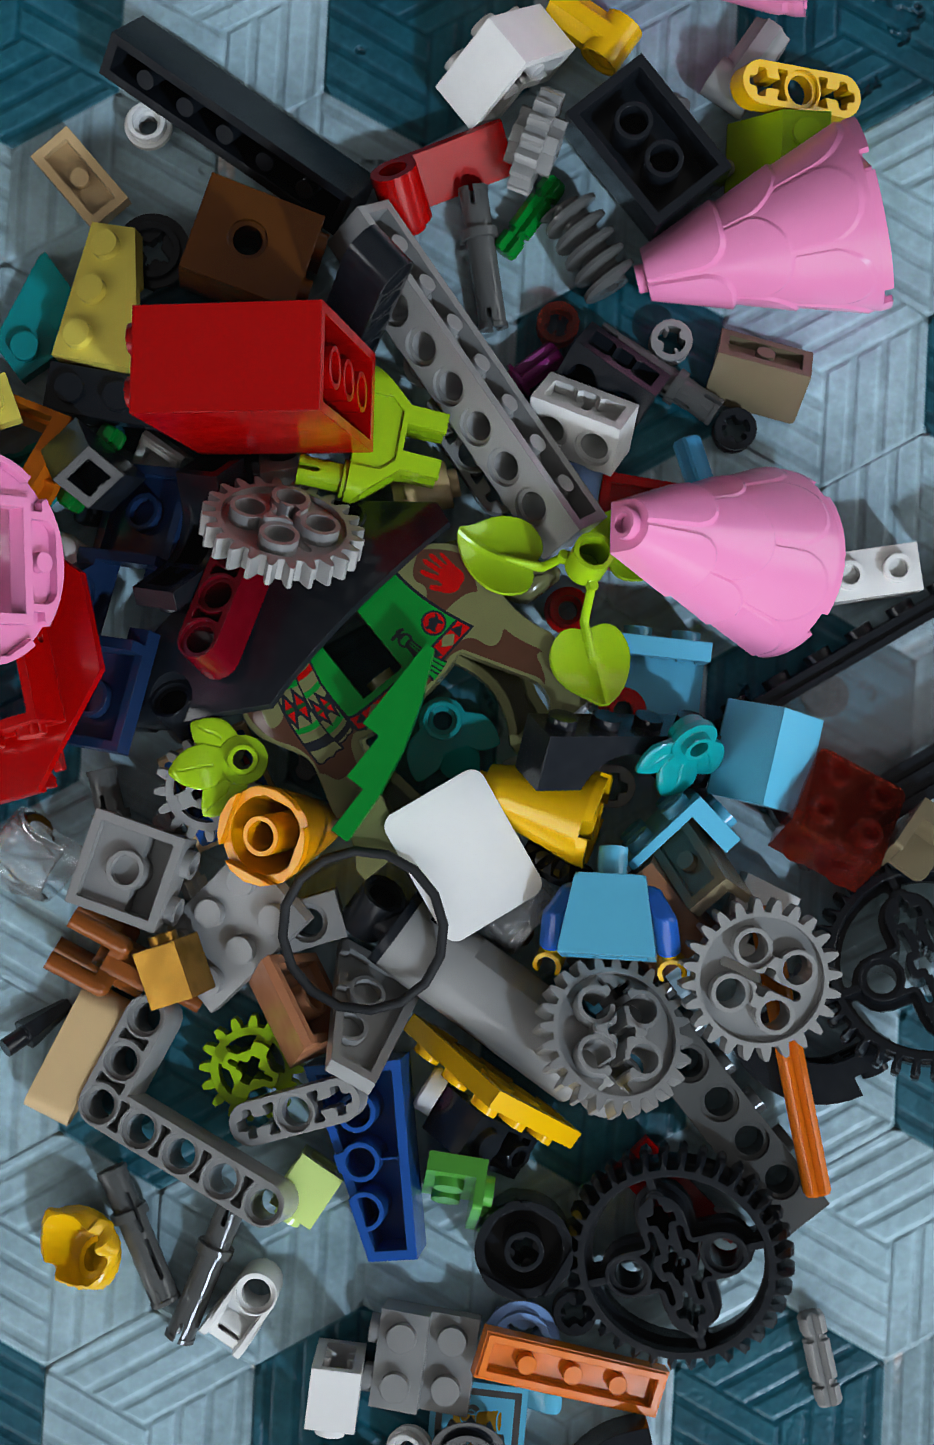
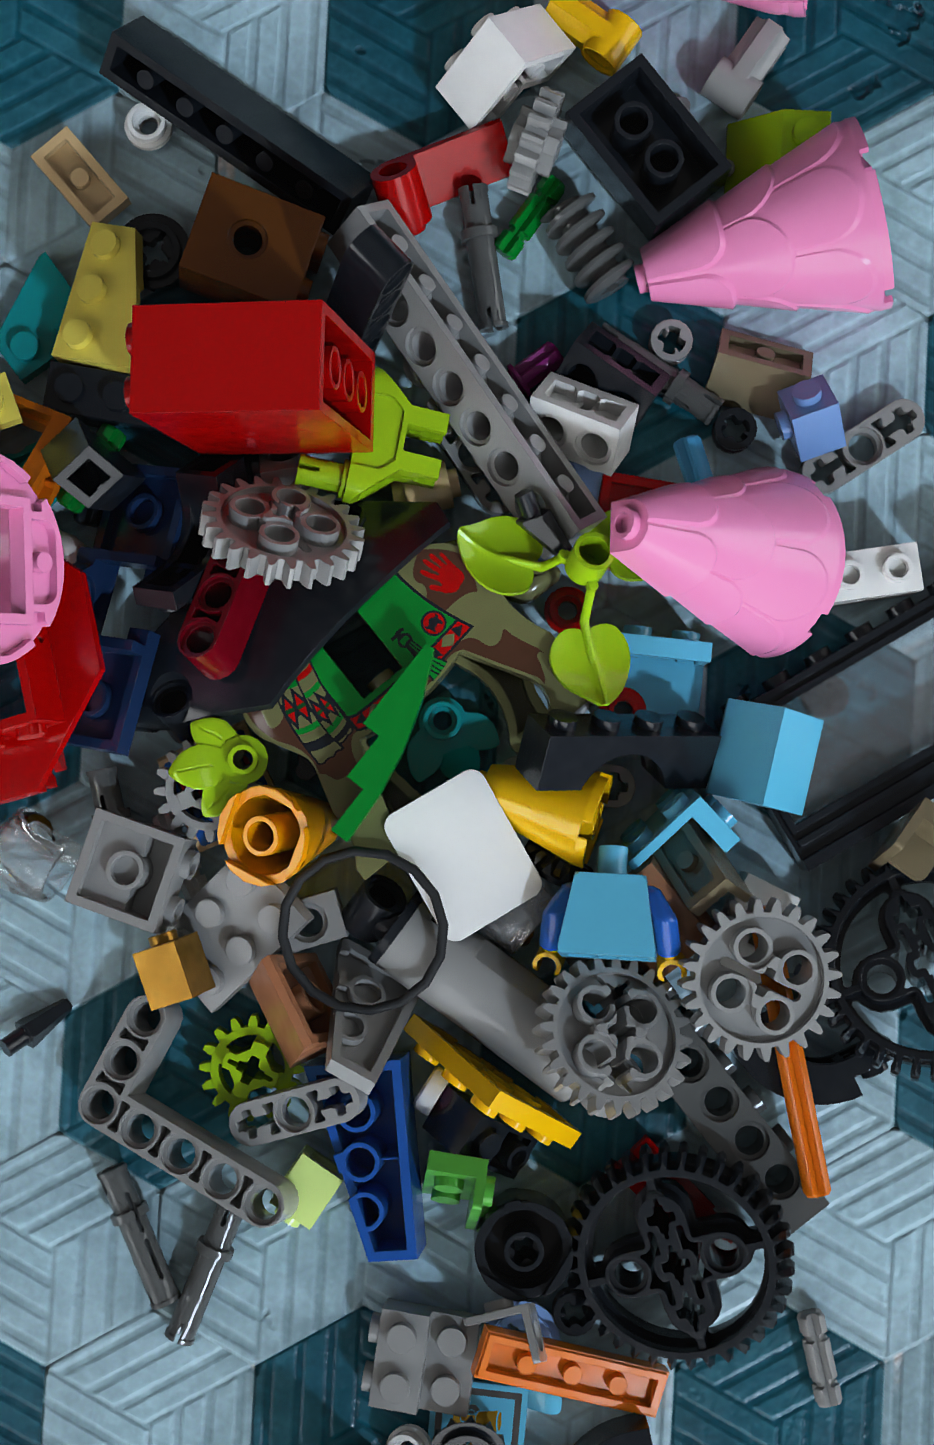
tan beam [24,989,132,1126] -> none
yellow hair [40,1204,122,1290] -> none
dark orange plant [43,906,203,1013] -> none
slope [131,430,194,468] -> none
white piece [198,1258,283,1360] -> none
white brick [304,1338,367,1439] -> none
clear red bush [536,301,580,349] -> none
teal plate [635,714,725,796] -> none
yellow beam [730,59,861,123] -> none
clear red bracket [768,748,905,892] -> none
none -> light grey bracket [463,1298,547,1364]
none -> black bar [514,488,572,556]
none -> medium blue brick [774,374,847,462]
none -> light grey beam [798,399,925,496]

